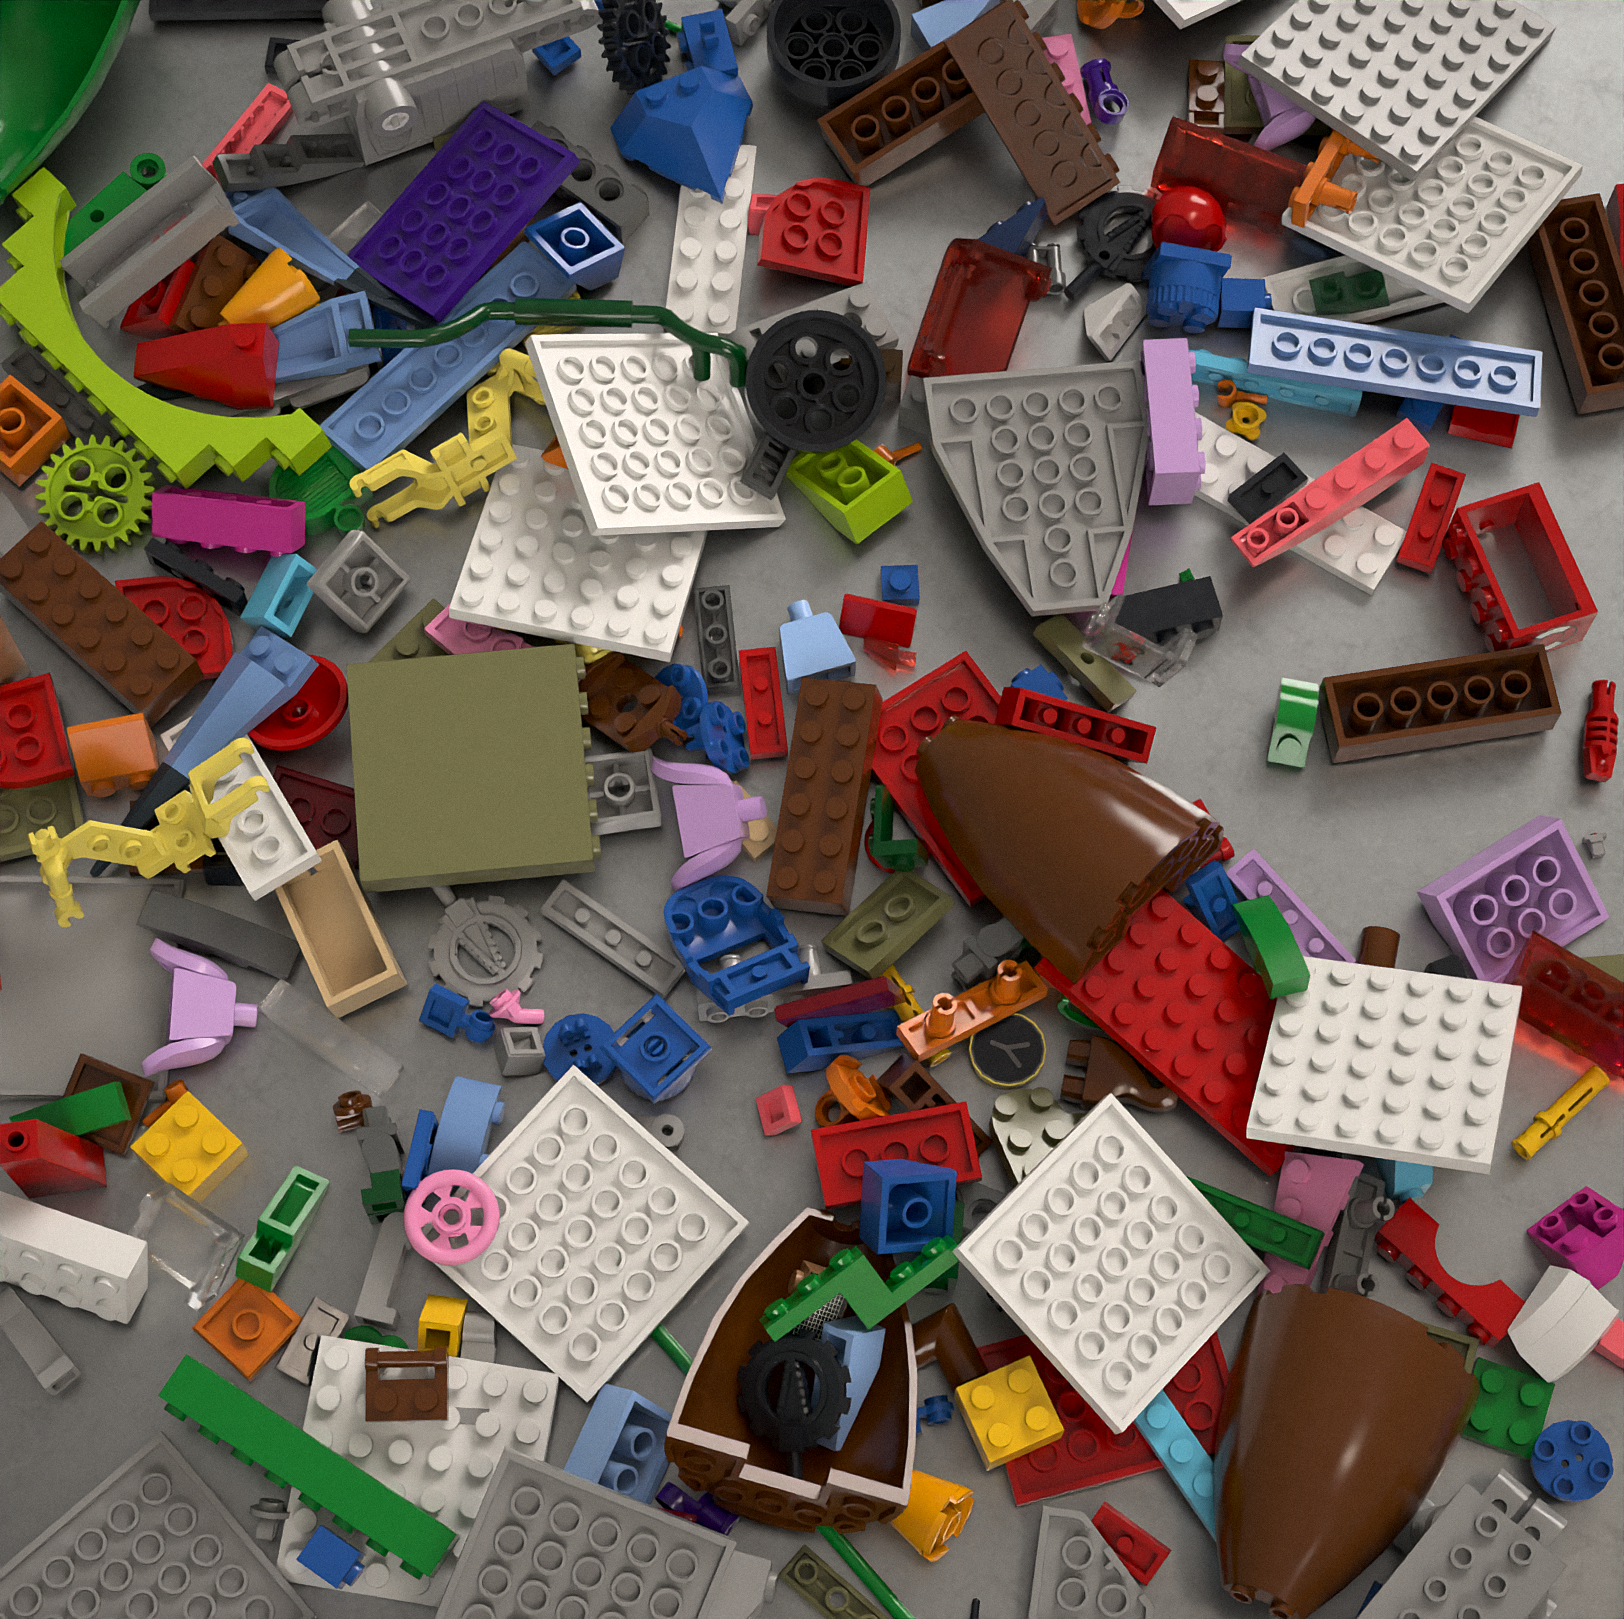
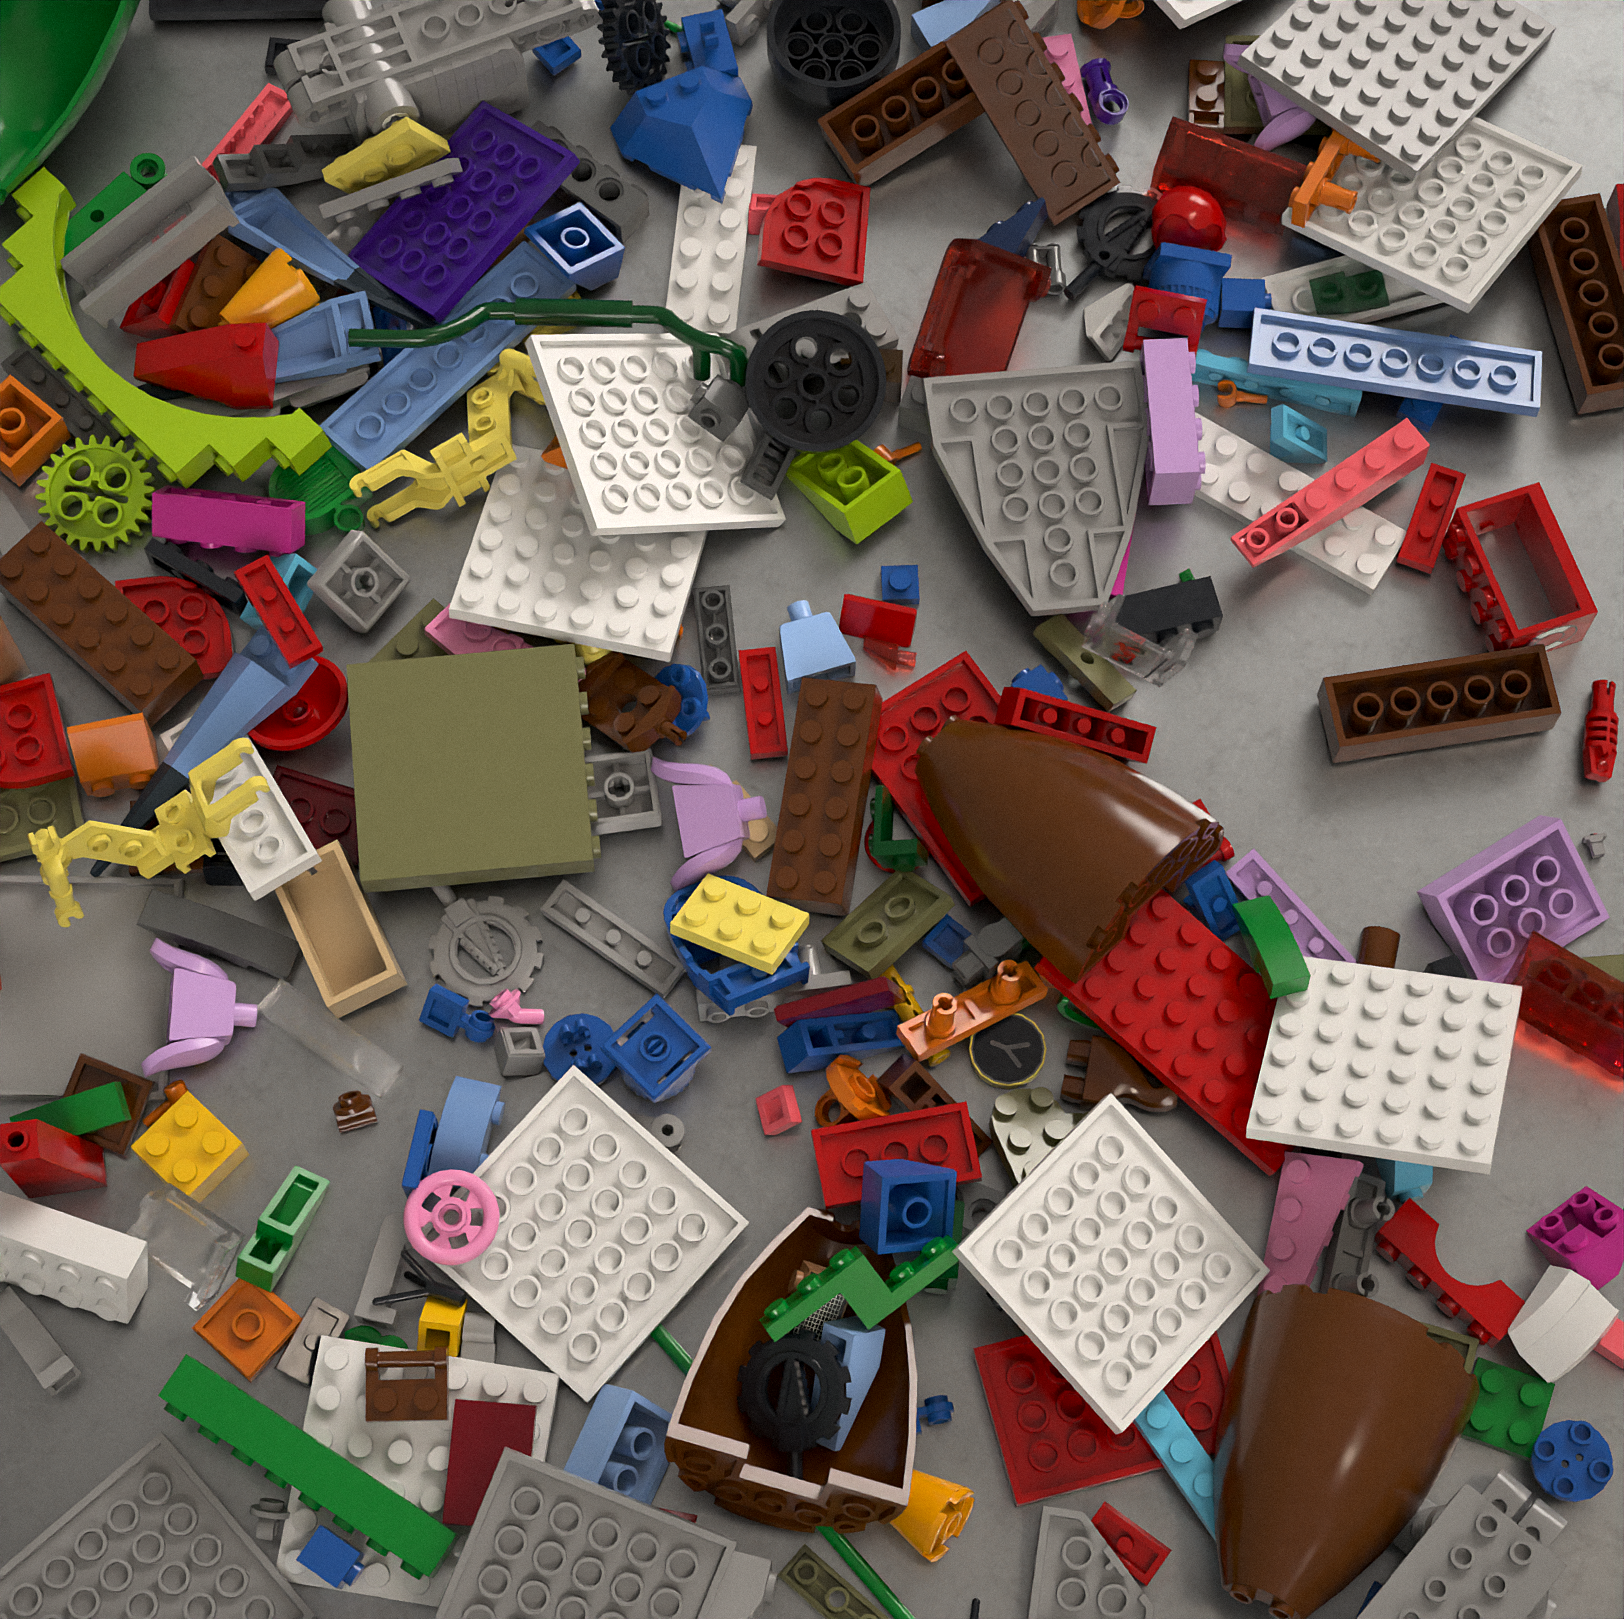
hips [356,1106,407,1225] -> none
dark purple connector [655,1481,740,1536] -> none
blue plate [685,701,750,775] -> none
reddish brown brick [912,1303,989,1393] -> none
yellow brick [954,1355,1064,1471] -> none
green tile [1185,1175,1325,1270] -> none
yellow plate [1225,401,1267,440] -> none
black plate [1227,452,1308,524] -> none
green brick [1267,678,1319,768] -> none
red piece [1448,405,1520,449] -> none
yellow pin [1511,1065,1610,1160] -> none
none -> red plate [234,555,323,669]
none -> light grey plate [319,158,463,223]
none -> light yellow plate [322,117,451,194]
none -> black plant [372,1250,467,1307]
none -> dark red tile [442,1399,537,1526]
none -> light yellow plate [670,873,809,975]
none -> dark grey brick [688,374,749,442]
none -> blue plate [922,914,976,970]
none -> red plate [1123,286,1207,358]
none -> medium azure slope [1270,404,1327,464]

